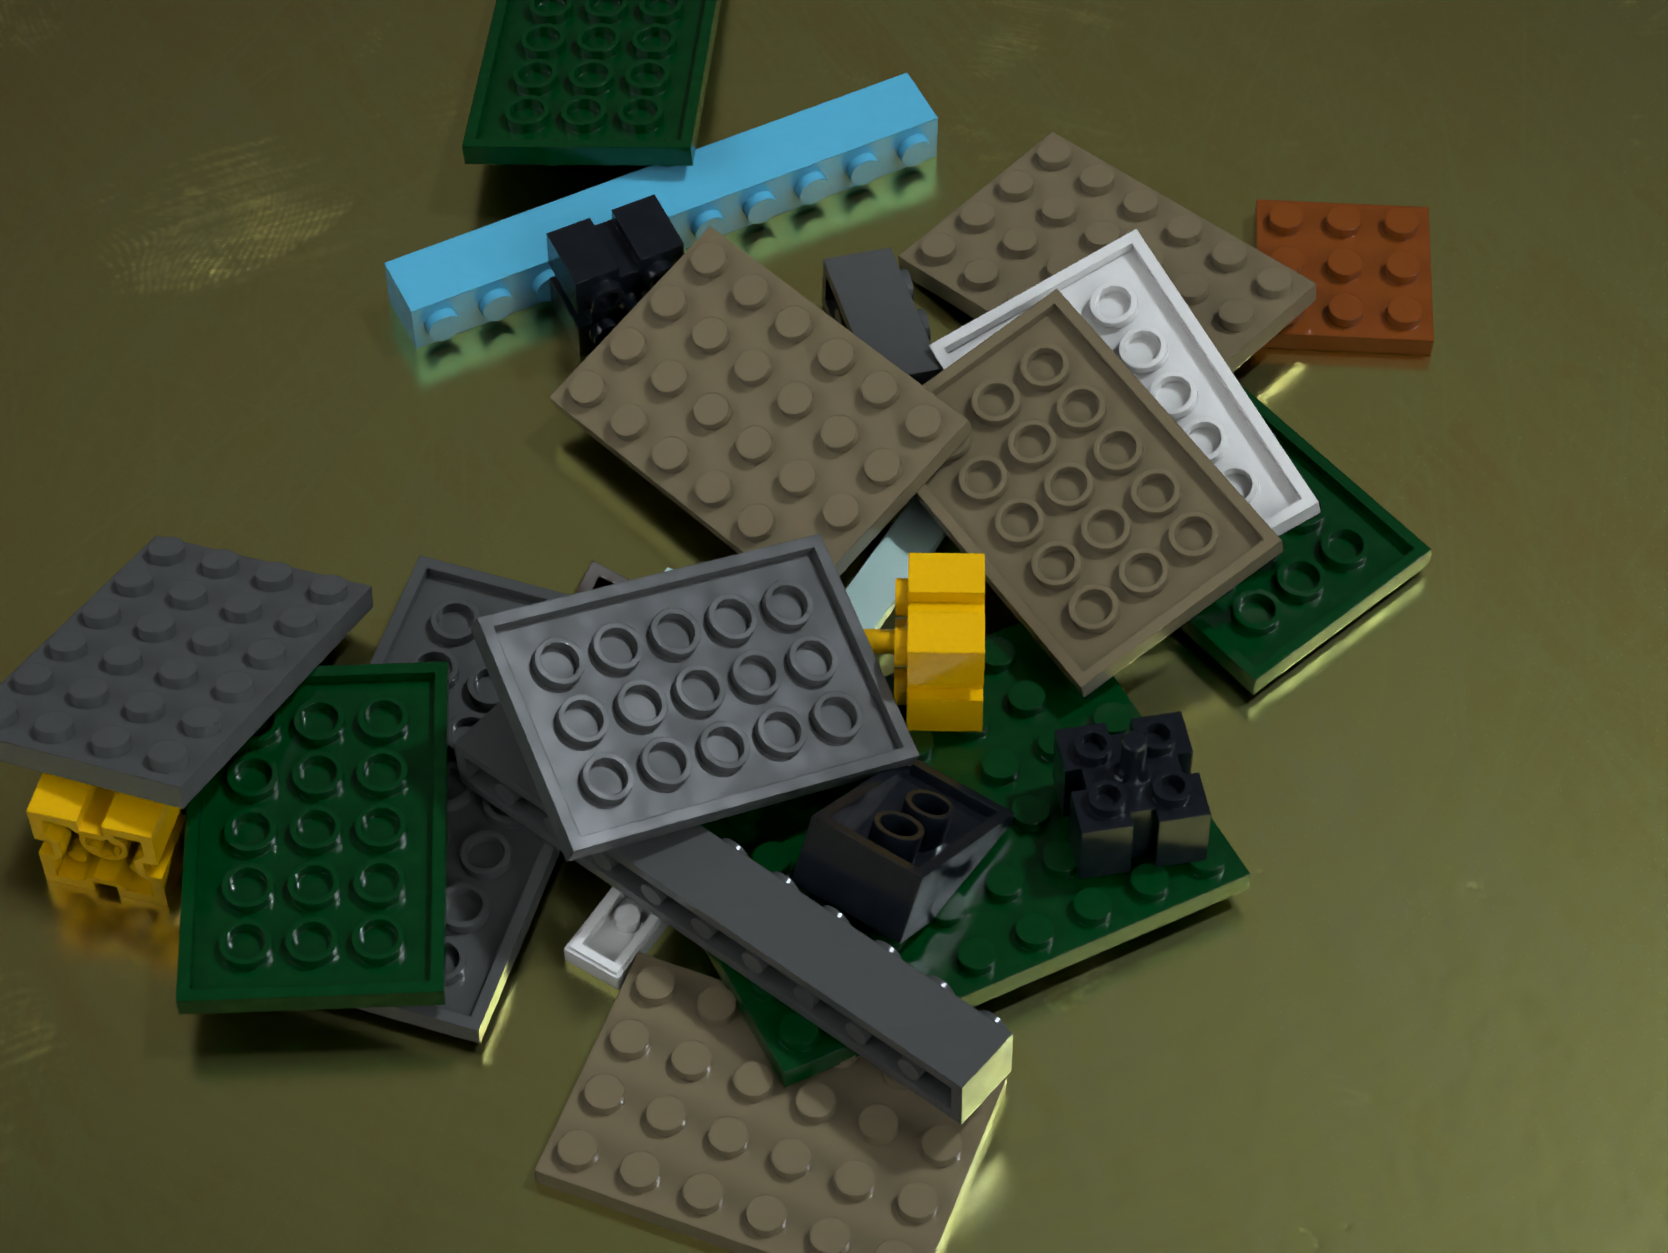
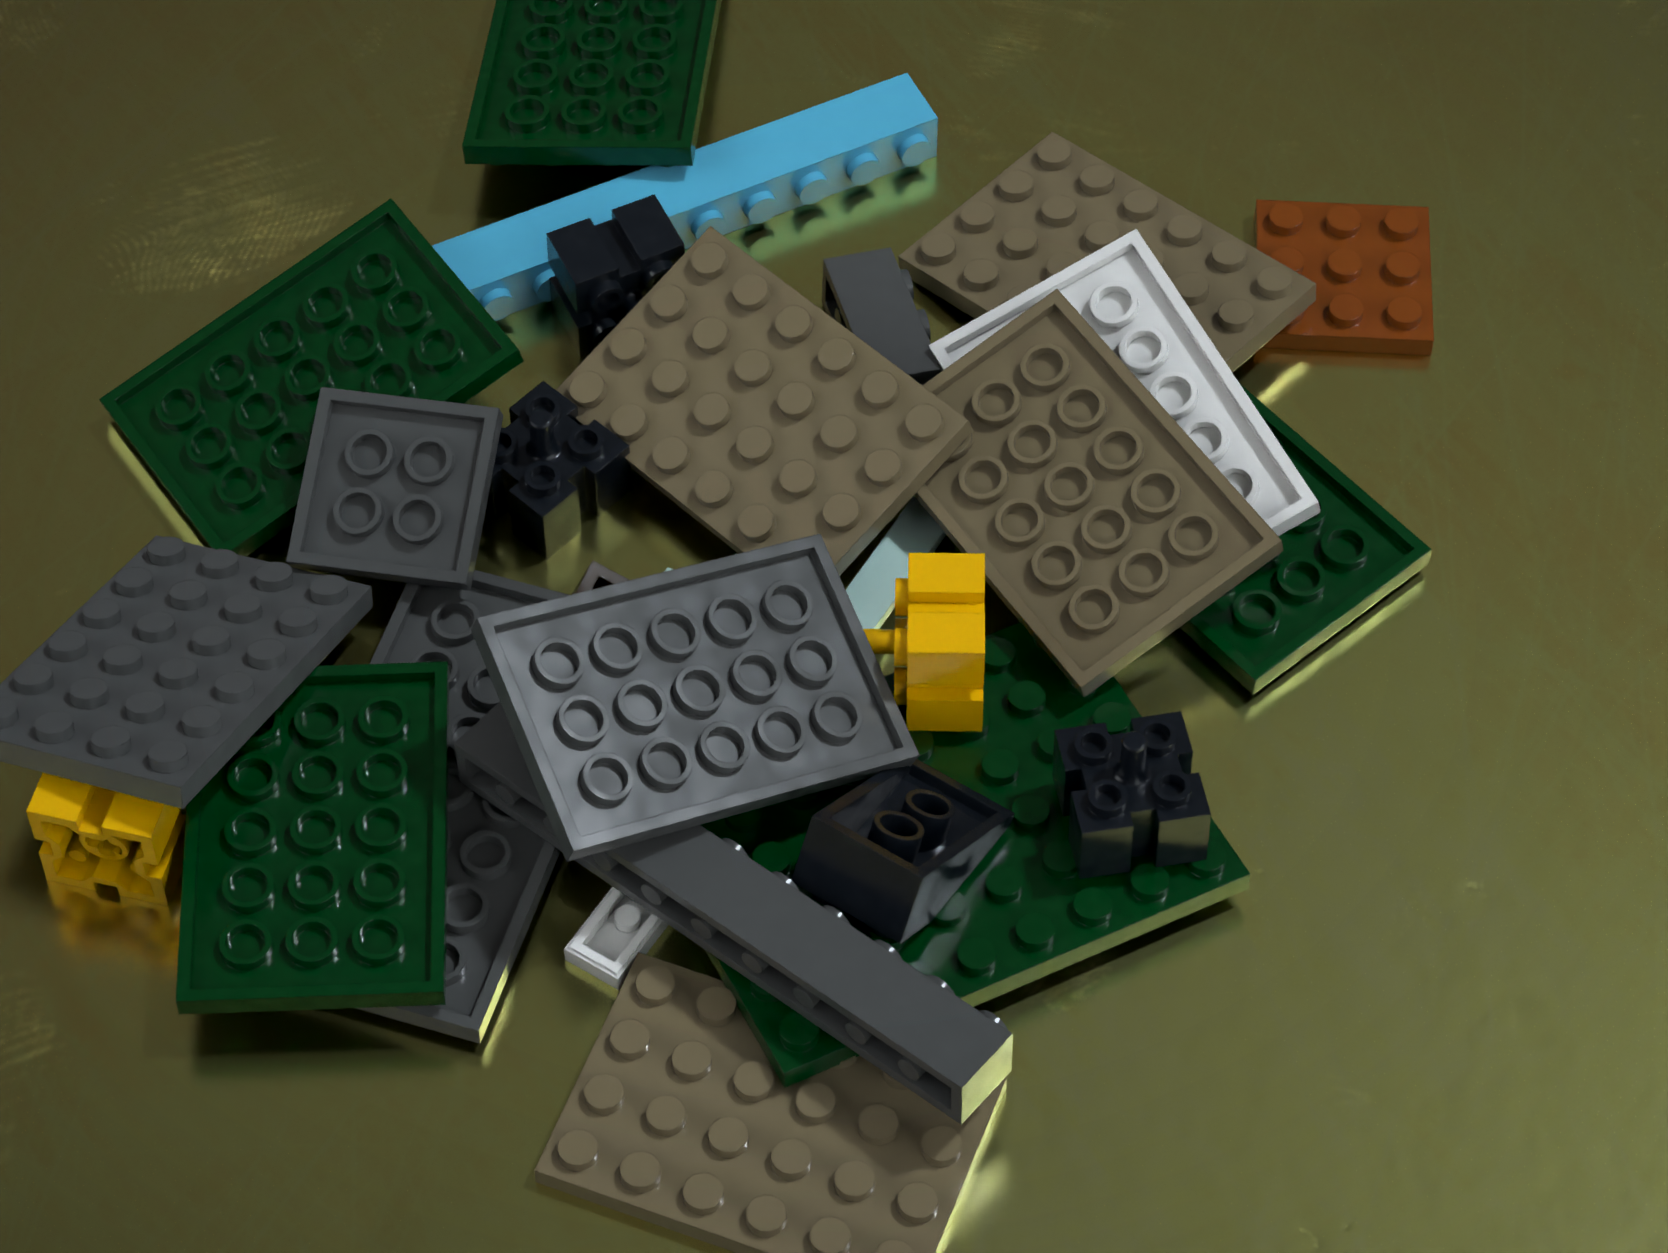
none -> dark green plate [99,198,524,556]
none -> dark grey plate [286,387,503,591]
none -> black brick [485,381,632,560]

